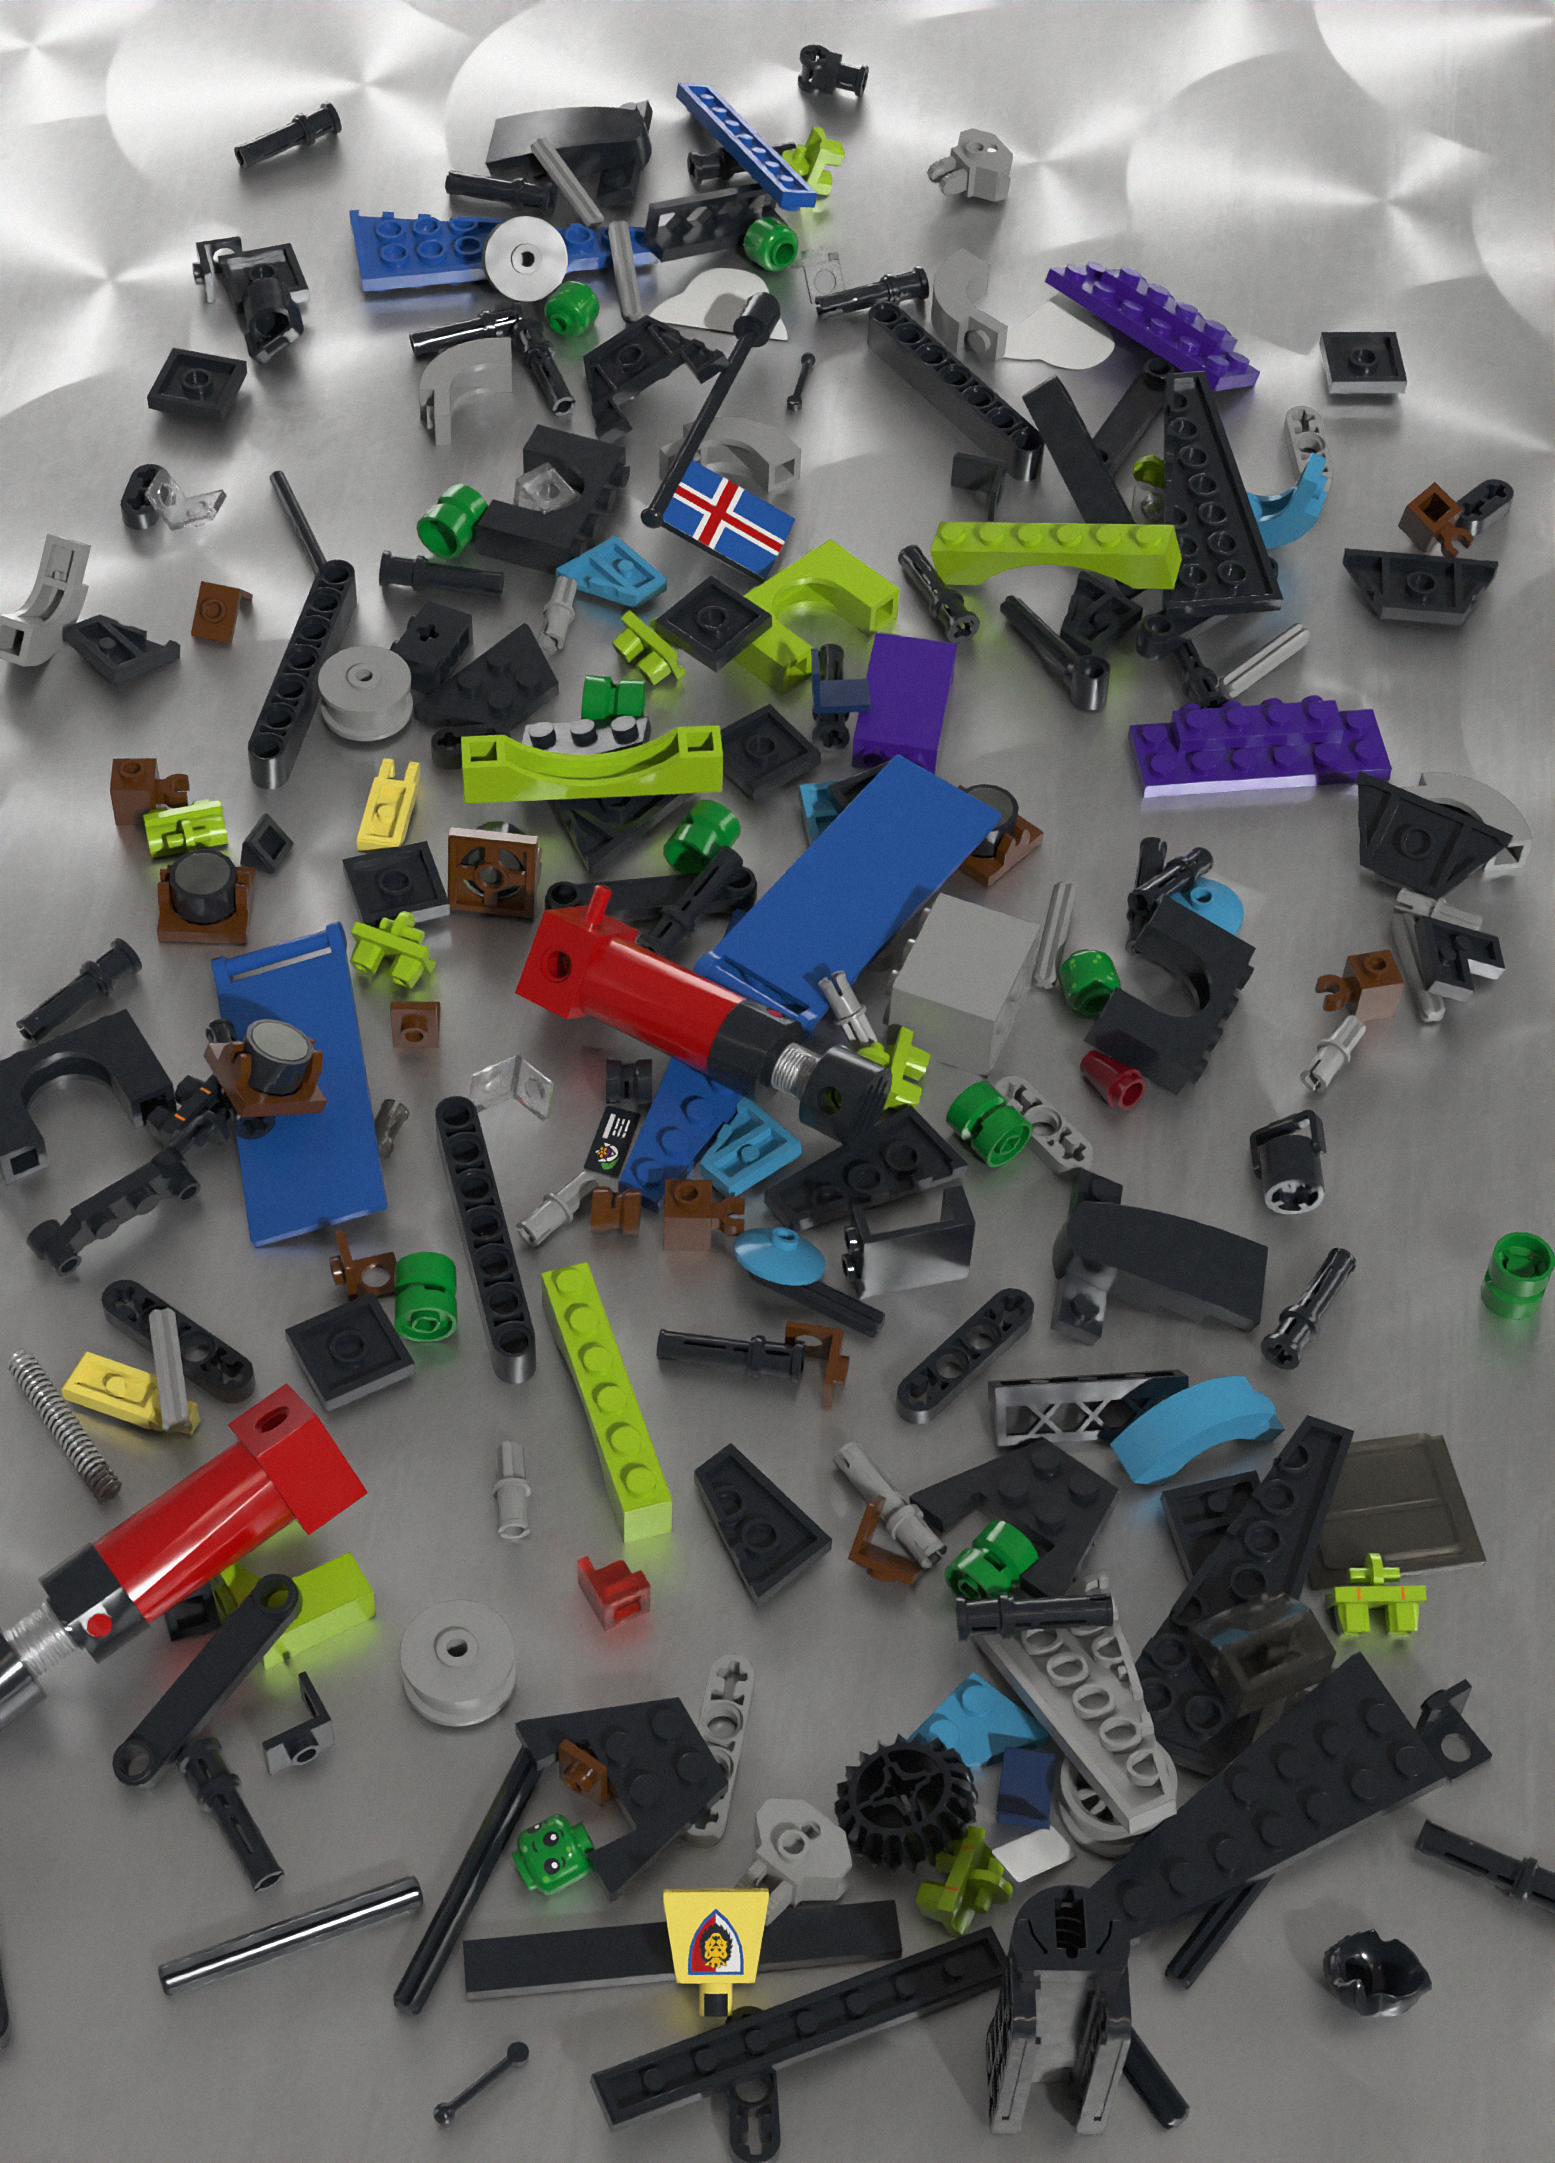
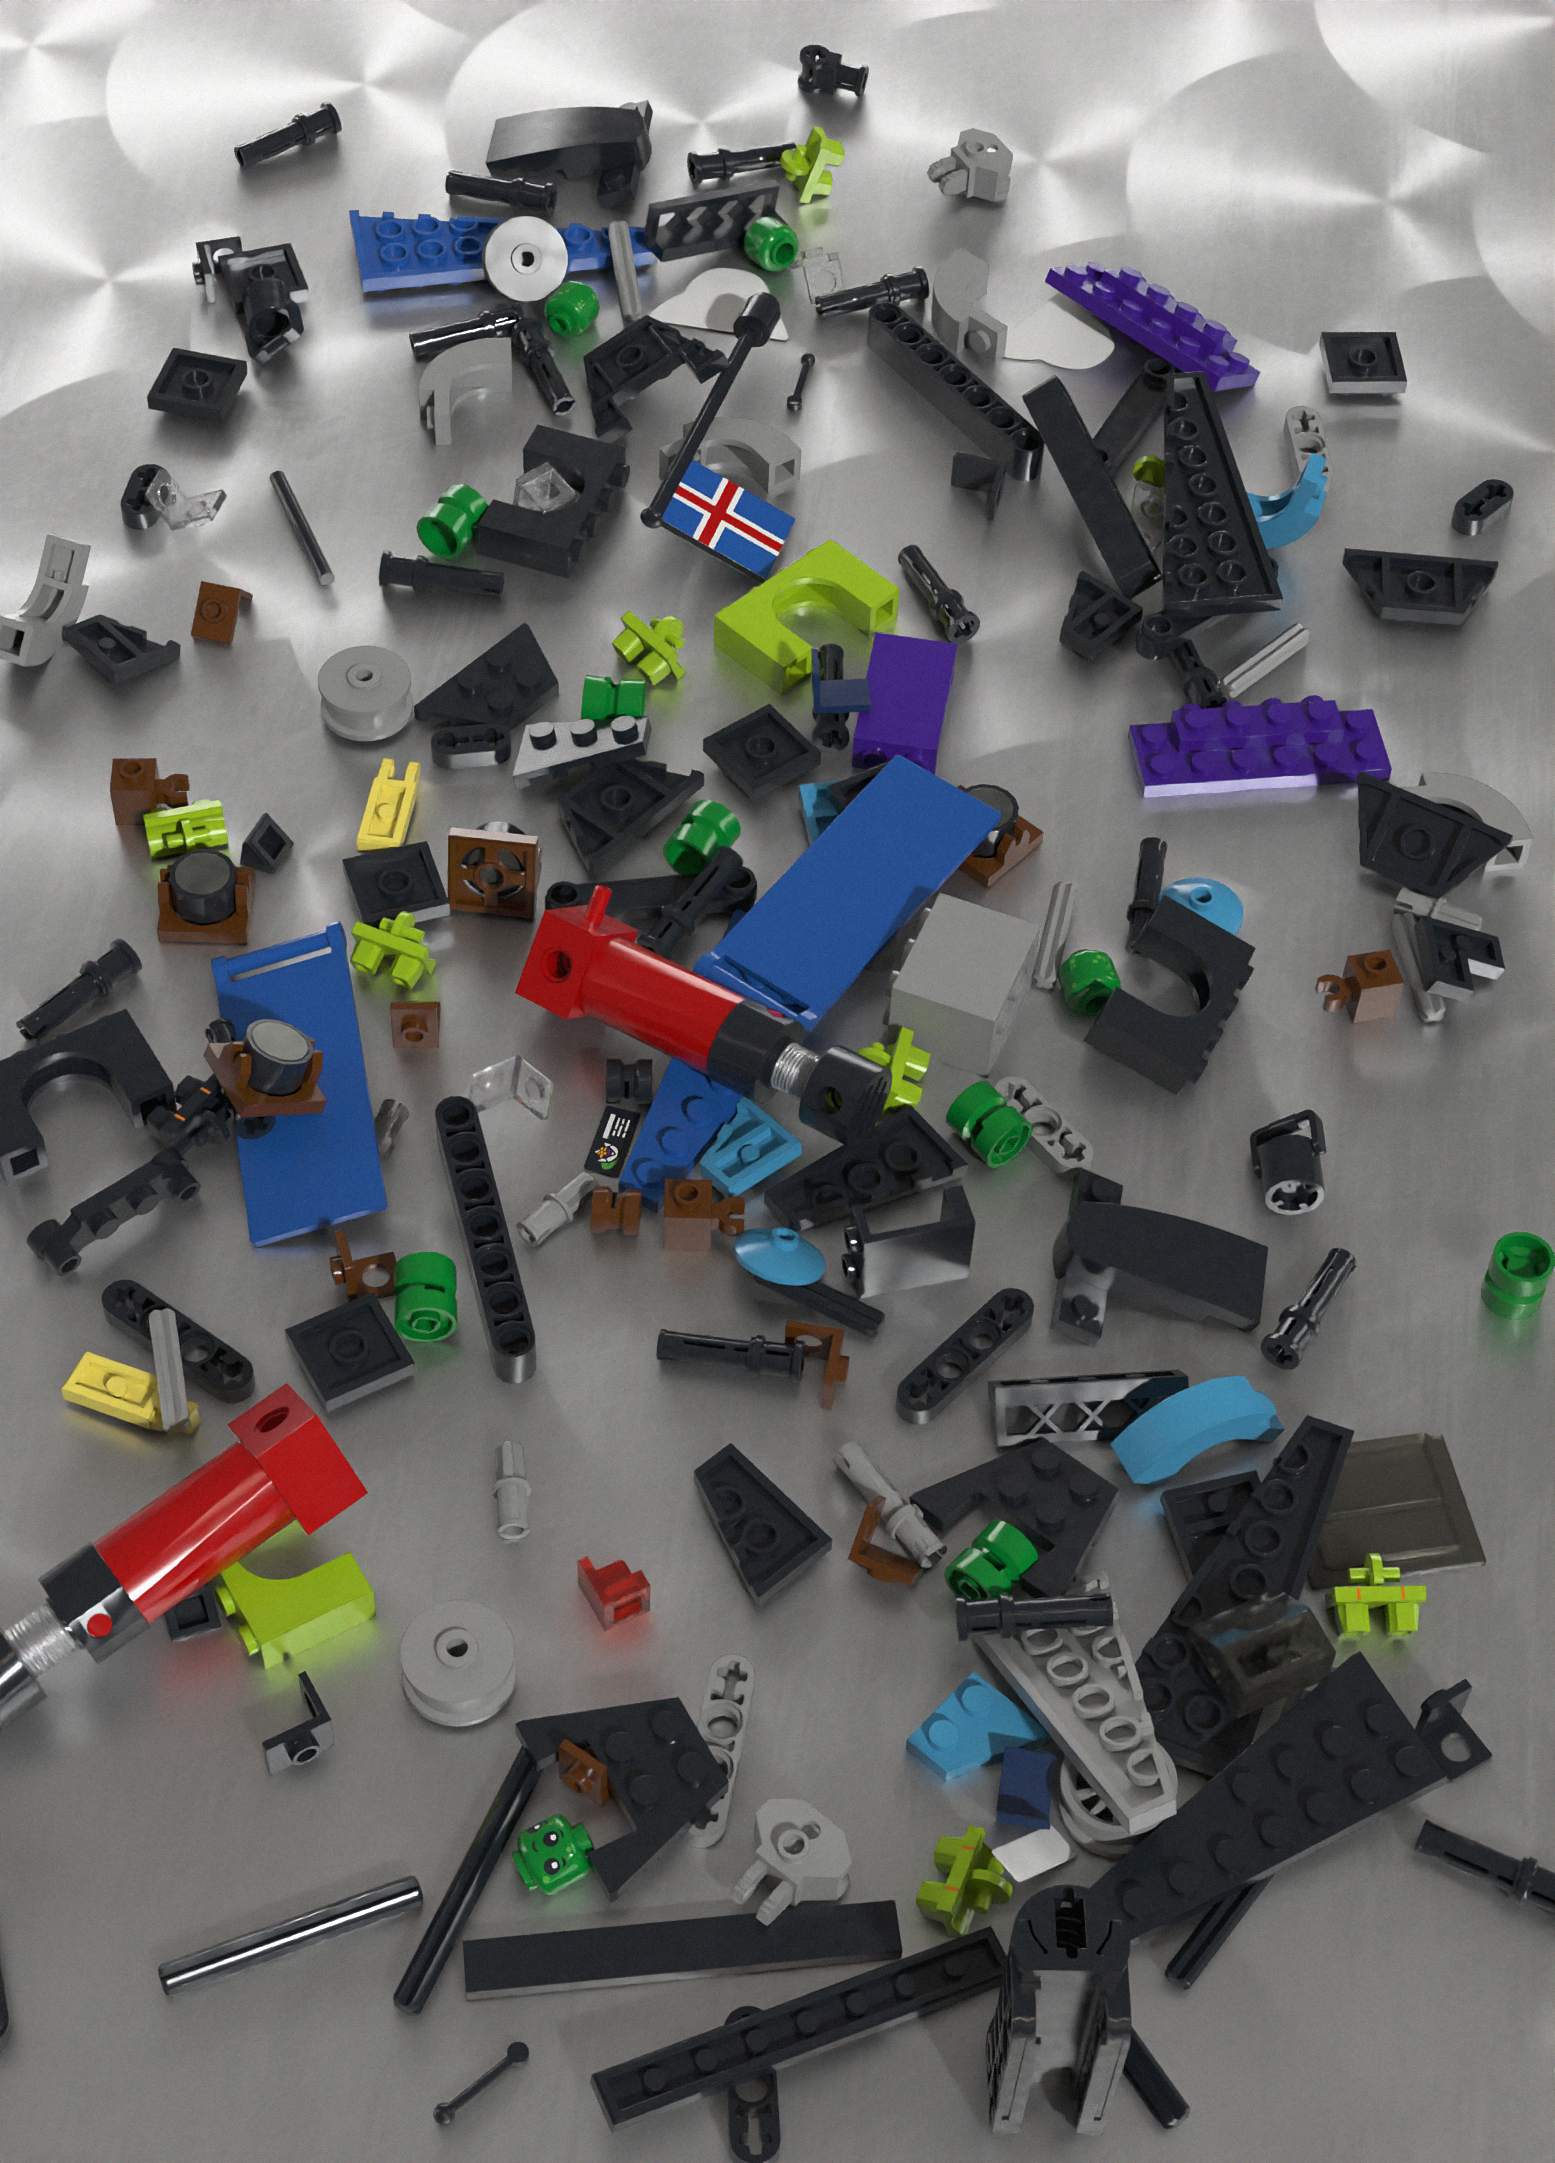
light grey piece [7,1348,122,1505] -> none
black piece [112,1574,303,1791] -> none
black pin [176,1737,285,1893] -> none
black beam [247,559,357,789] -> none
black brick [389,600,473,695] -> none
lime arch [461,725,723,804] -> none
light grey axle [531,136,604,230] -> none
light grey axle [538,575,578,651] -> none
lime arch [541,1262,672,1544] -> none
dark azure wing [556,535,667,608] -> none
black plate [655,575,772,673] -> none
light yellow torso [663,1888,769,2017] -> none
blue plate [676,83,817,211] -> none
light grey axle [818,970,880,1052] -> none
black gear [834,1733,978,1875] -> none
lime arch [930,522,1182,589] -> none
black axle [1000,595,1111,710] -> none
dark red cone [1080,1050,1146,1110] -> none
black pin [1127,847,1214,916] -> none
light grey axle [1300,1015,1366,1093] -> none
black hair [1323,1929,1432,2019] -> none
reddish brown brick [1398,482,1474,558] -> none

